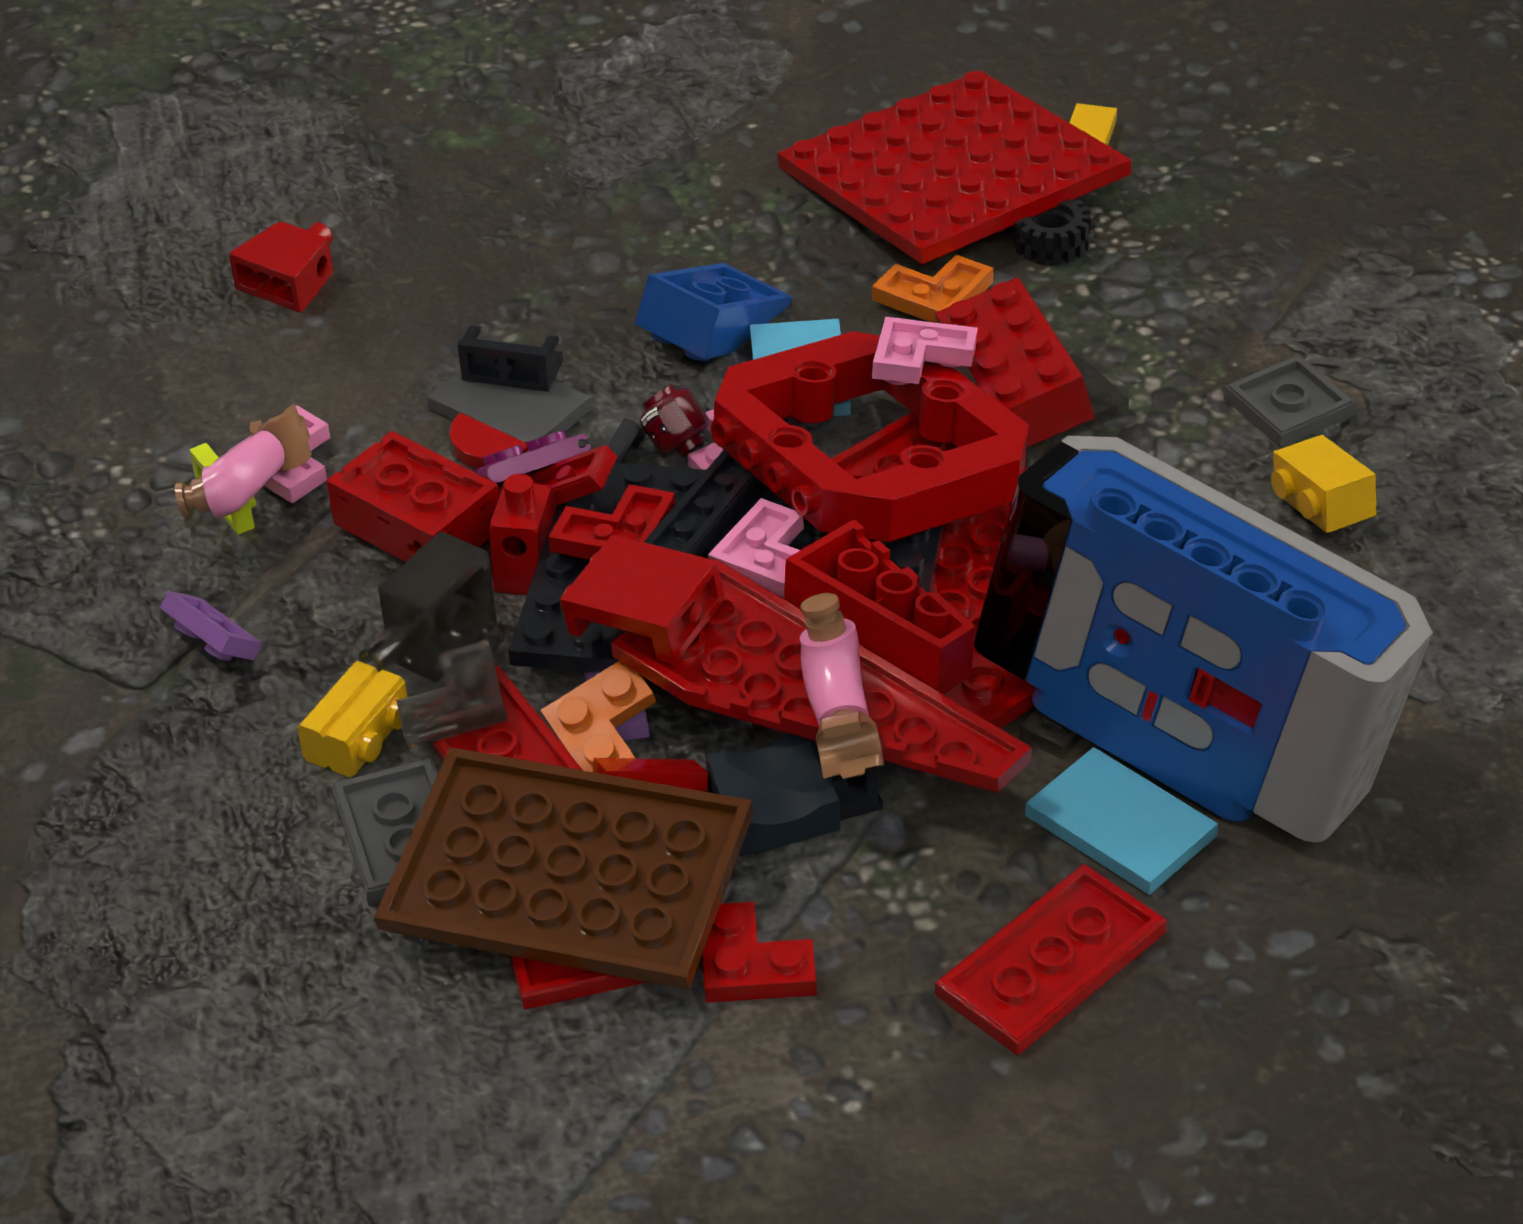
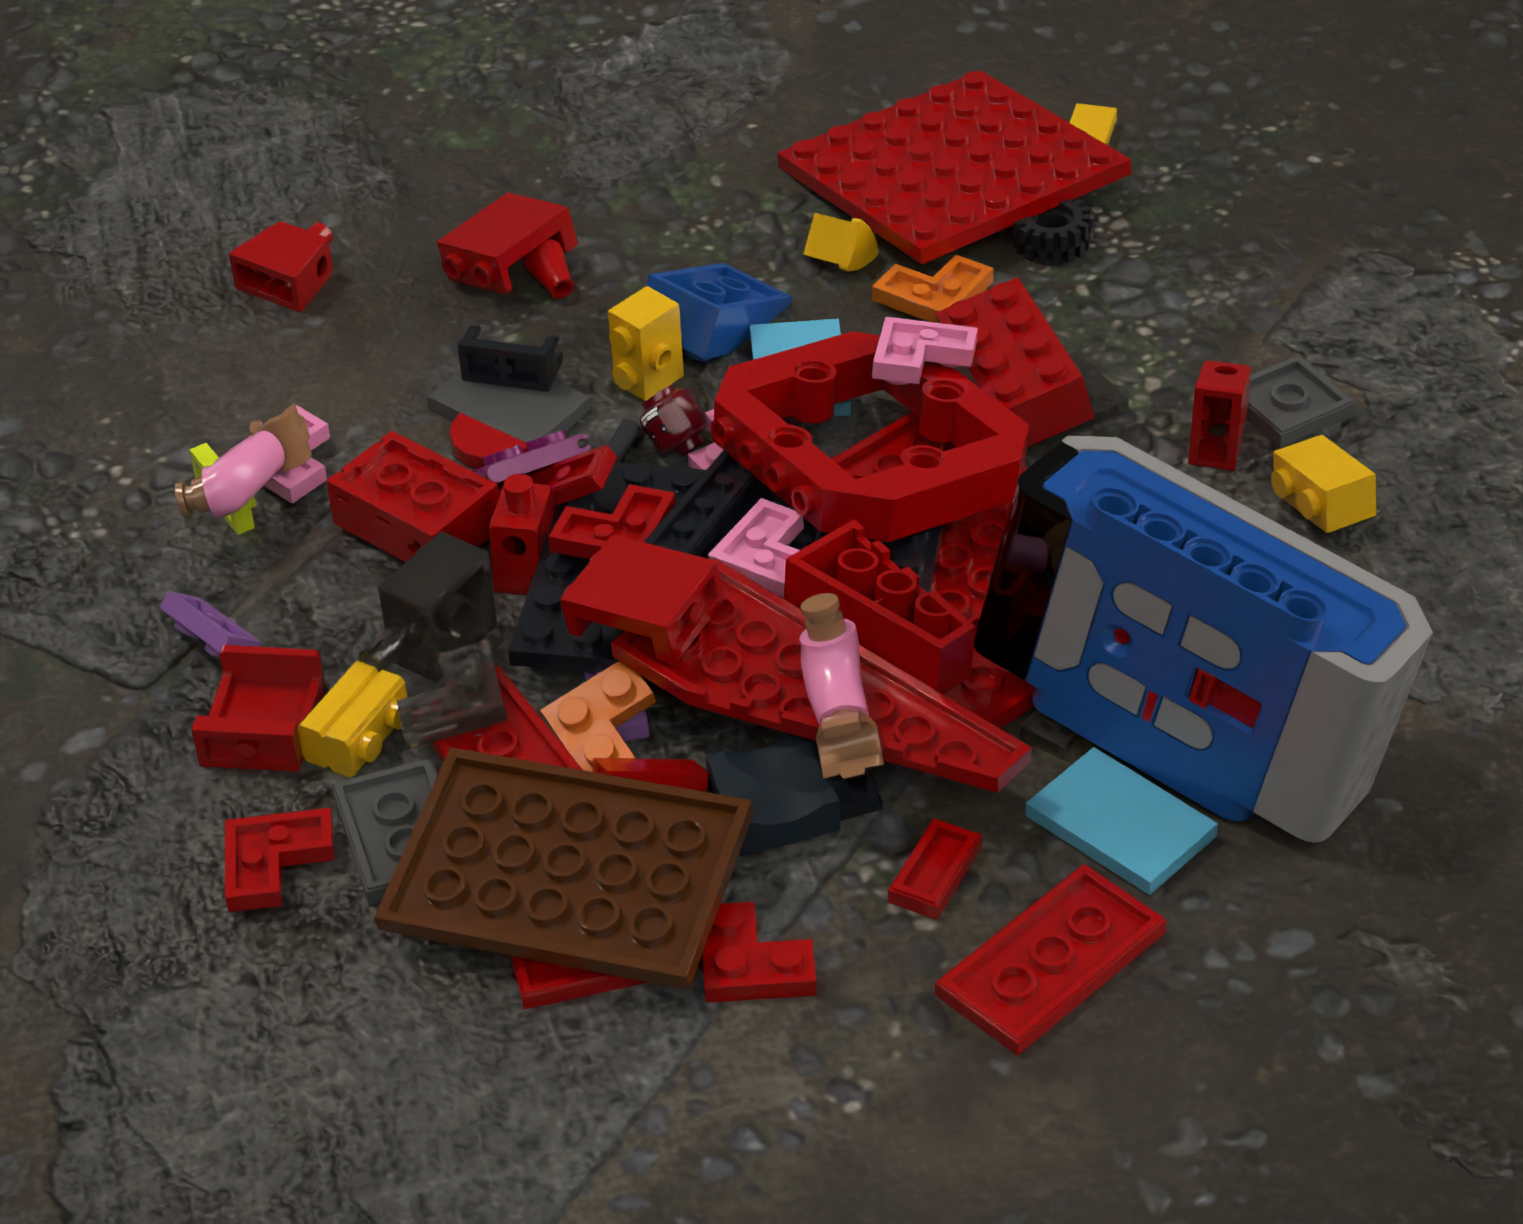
none -> red panel [191,645,326,772]
none -> red plate [225,807,335,912]
none -> red panel [437,192,578,295]
none -> red cone [523,238,575,299]
none -> yellow brick [608,286,684,401]
none -> yellow tile [803,213,879,272]
none -> red tile [888,818,982,920]
none -> red torso [1188,360,1252,471]

